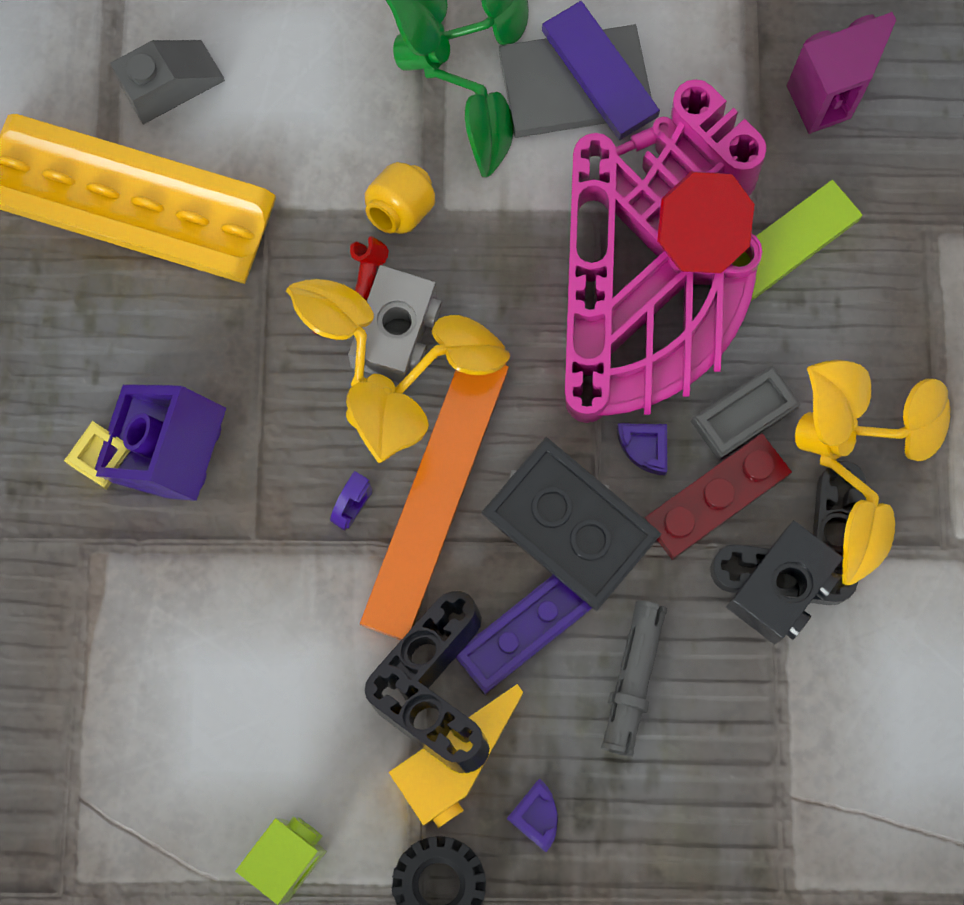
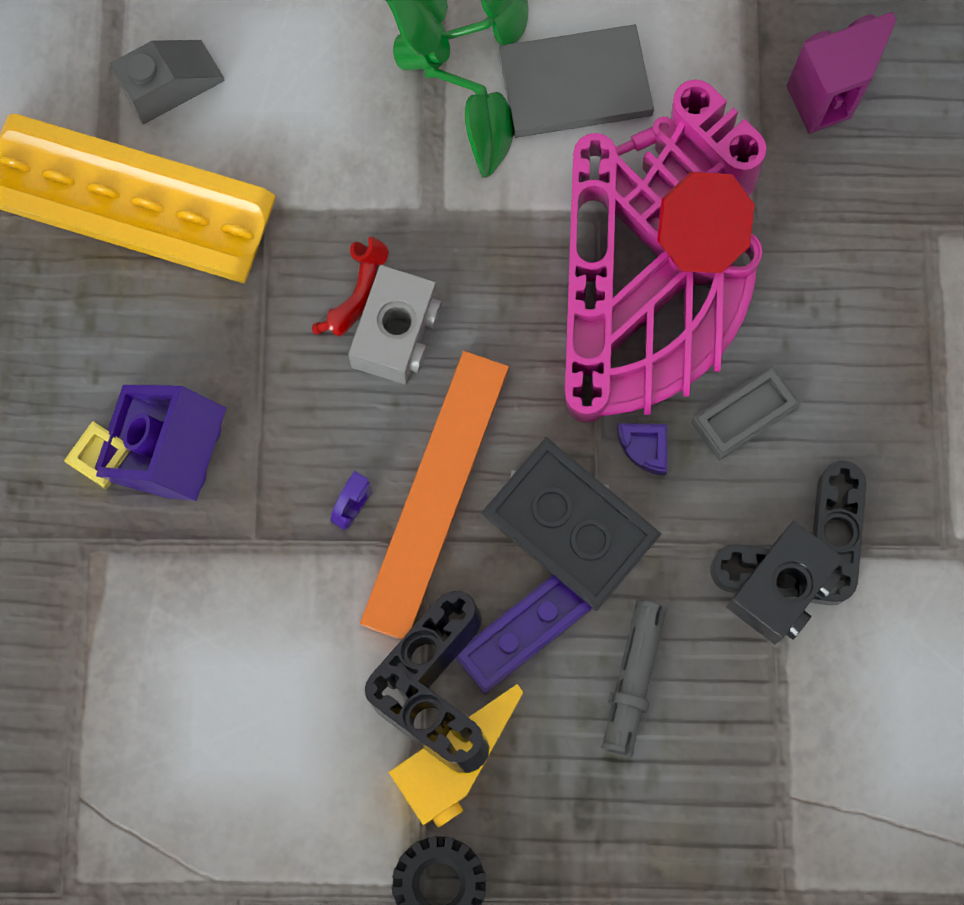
lime brick [235,816,327,905] -> none
yellow plant [285,279,510,463] -> none
yellow head [364,162,435,234] -> none
dark purple tile [507,778,558,852] -> none
dark purple tile [542,0,660,141] -> none
dark red plate [644,433,792,560] -> none
lime tile [732,179,863,301] -> none
yellow plant [795,360,950,585] -> none

